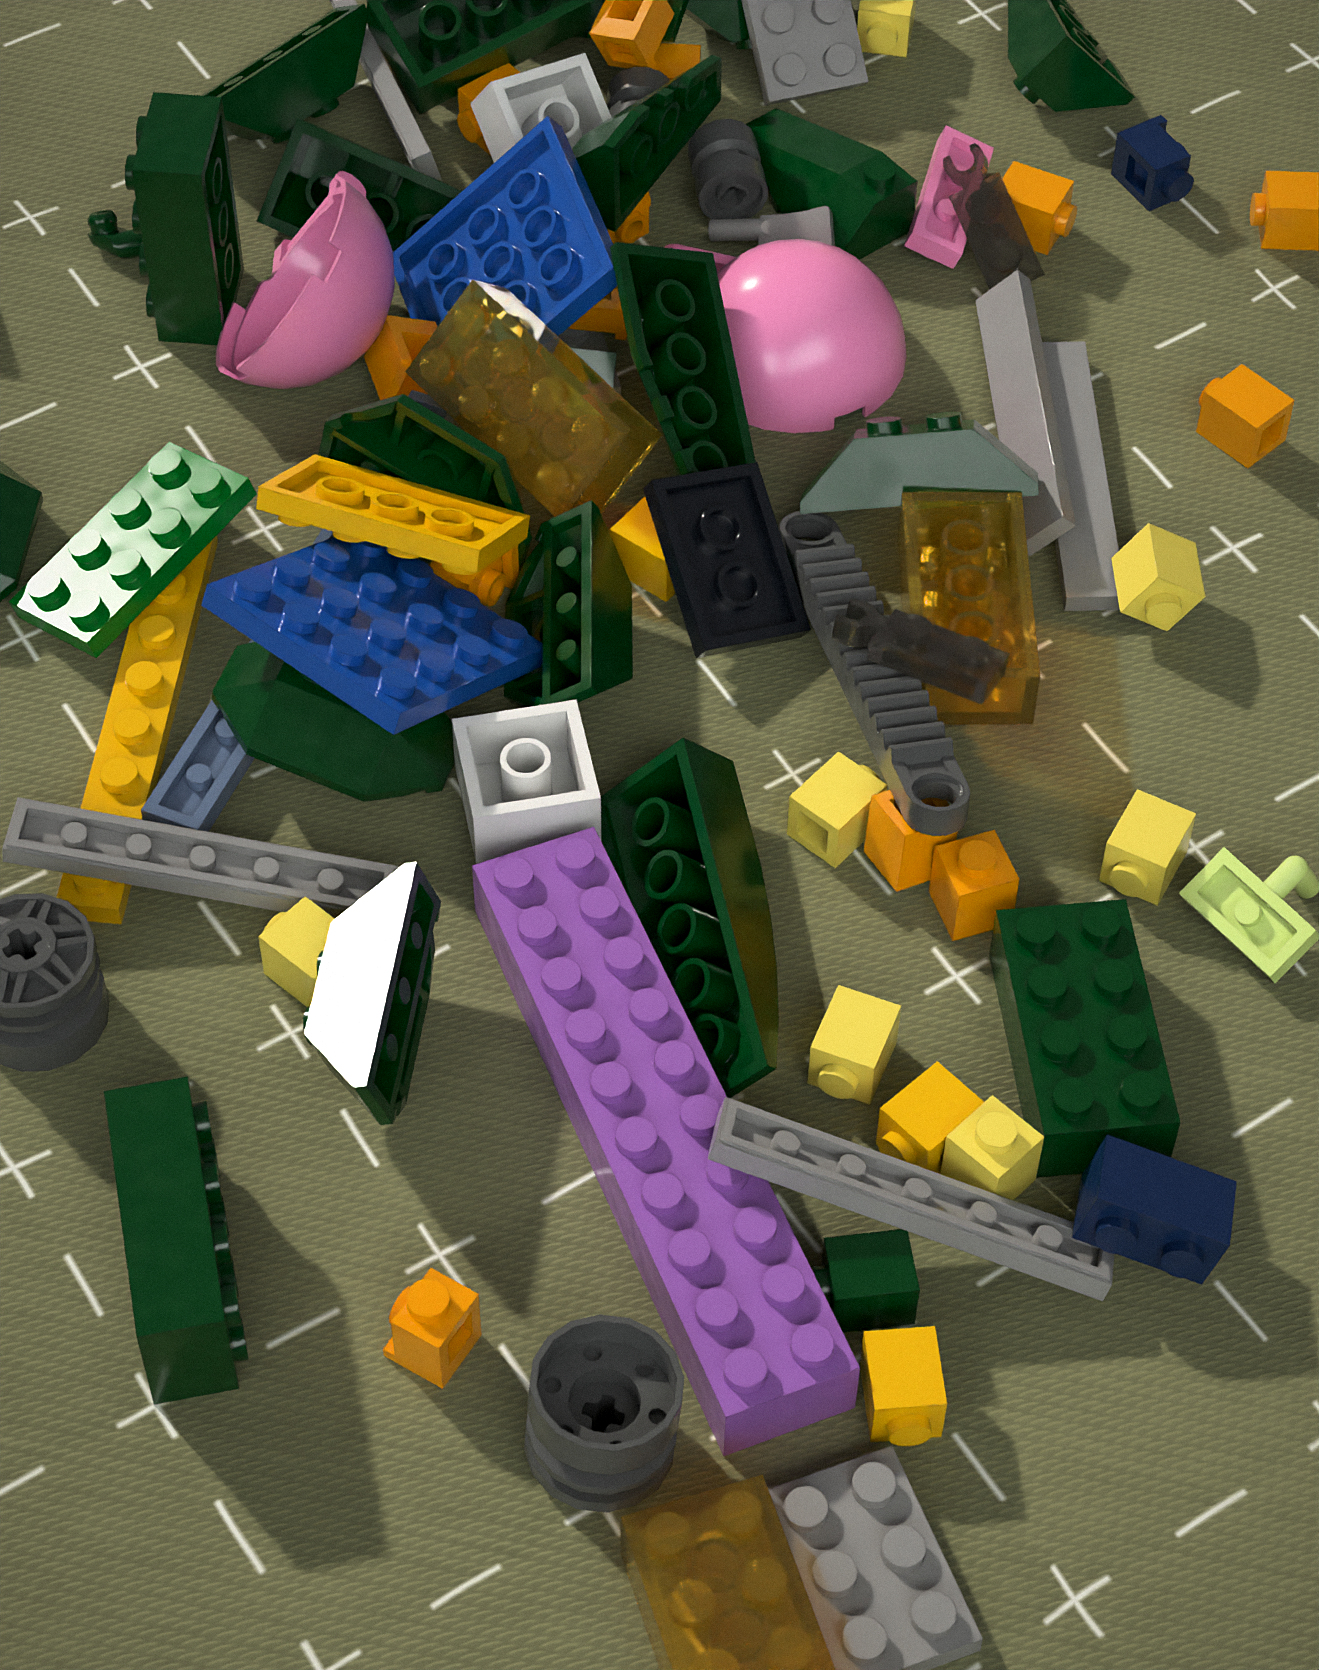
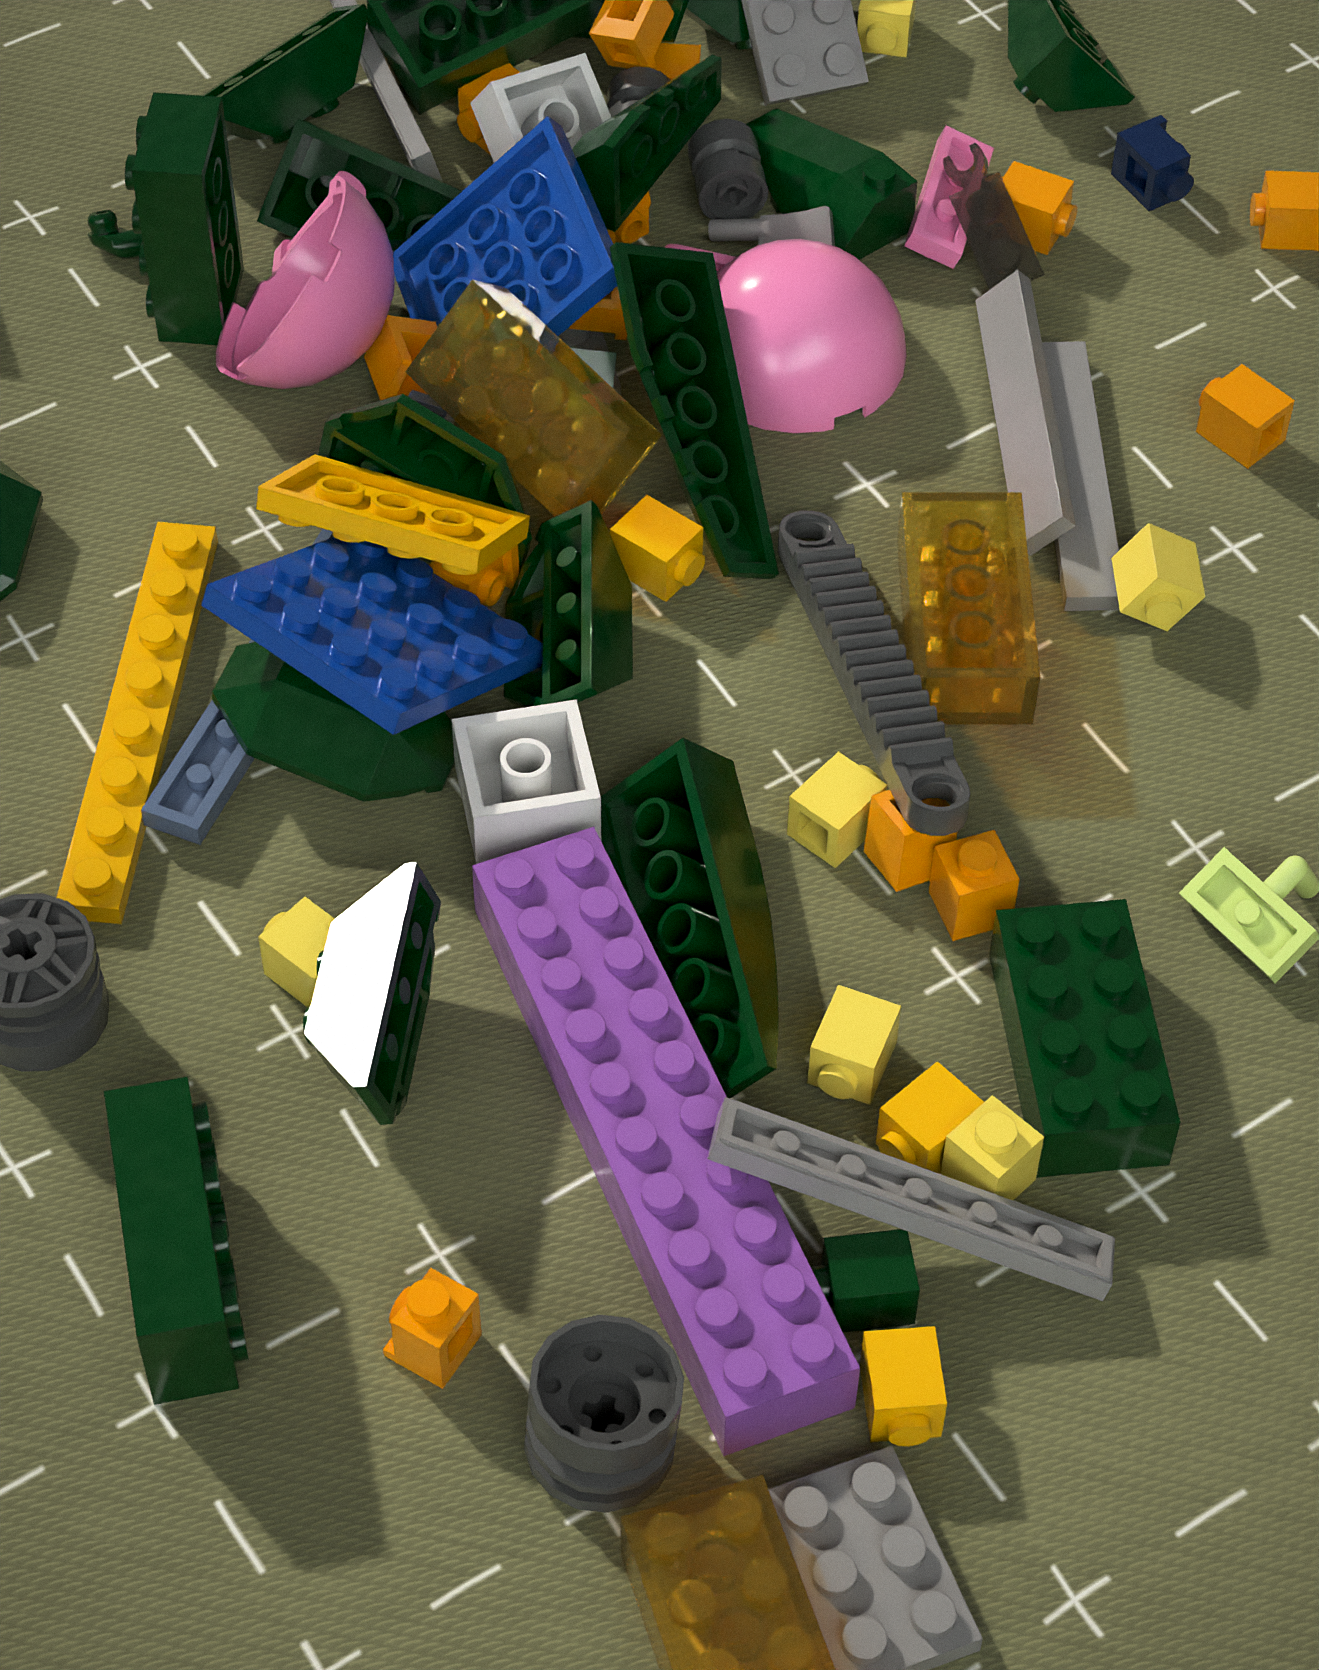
light grey tile [2,797,399,919] -> none
plate [9,442,257,658] -> none
black plate [643,462,811,658] -> none
wedge [799,412,1039,514] -> none
clear smoke plate [832,599,1010,705] -> none
dark blue brick [1072,1135,1237,1285] -> none
light yellow brick [1099,789,1196,906] -> none

